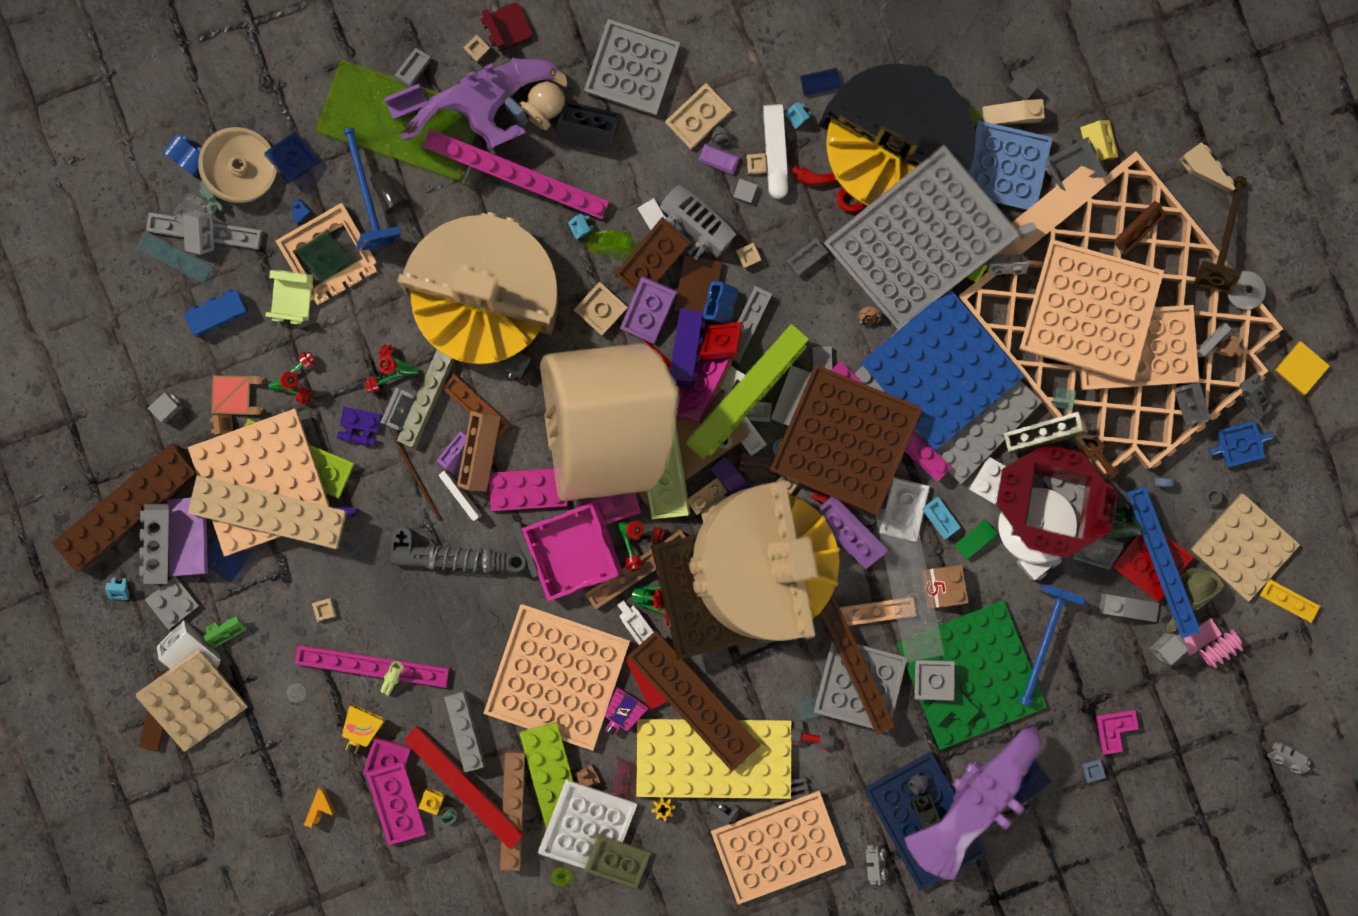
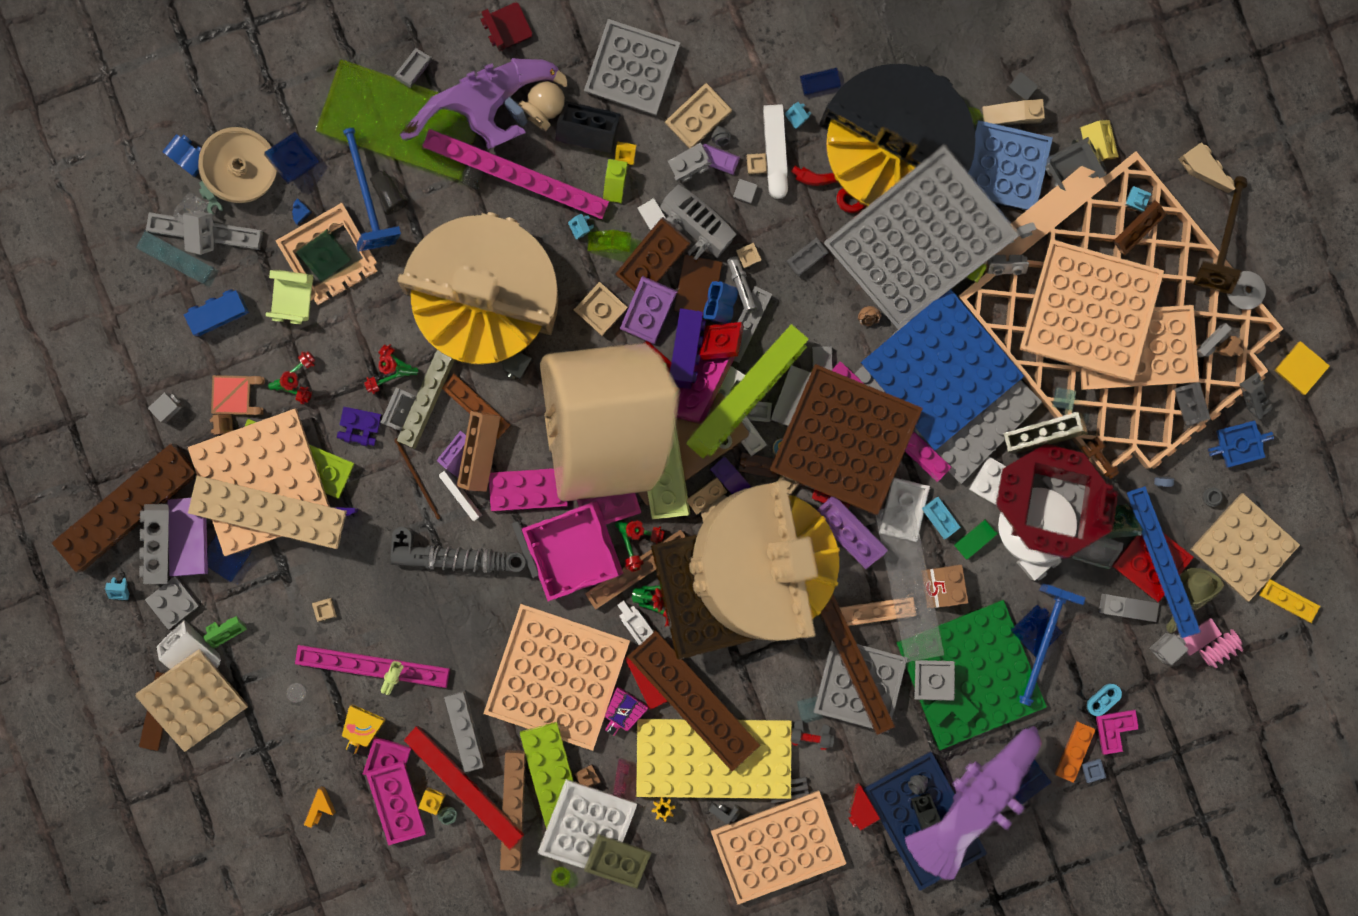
medium lavender panel [384,84,428,120] -> none
tan plate [463,35,491,63] -> none
light grey hinge [866,843,888,886] -> none
light grey hinge [1267,742,1311,774] -> none
none -> lime slope [603,159,628,203]
none -> yellow plate [615,142,636,165]
none -> light grey bracket [668,143,712,183]
none -> light grey pin [727,256,757,313]
none -> red slope [848,783,880,831]
none -> clear blue hinge [1011,605,1063,658]
none -> orange plate [1055,721,1096,783]
none -> medium azure plate [1087,683,1122,716]
none -> medium azure tile [1125,186,1151,212]

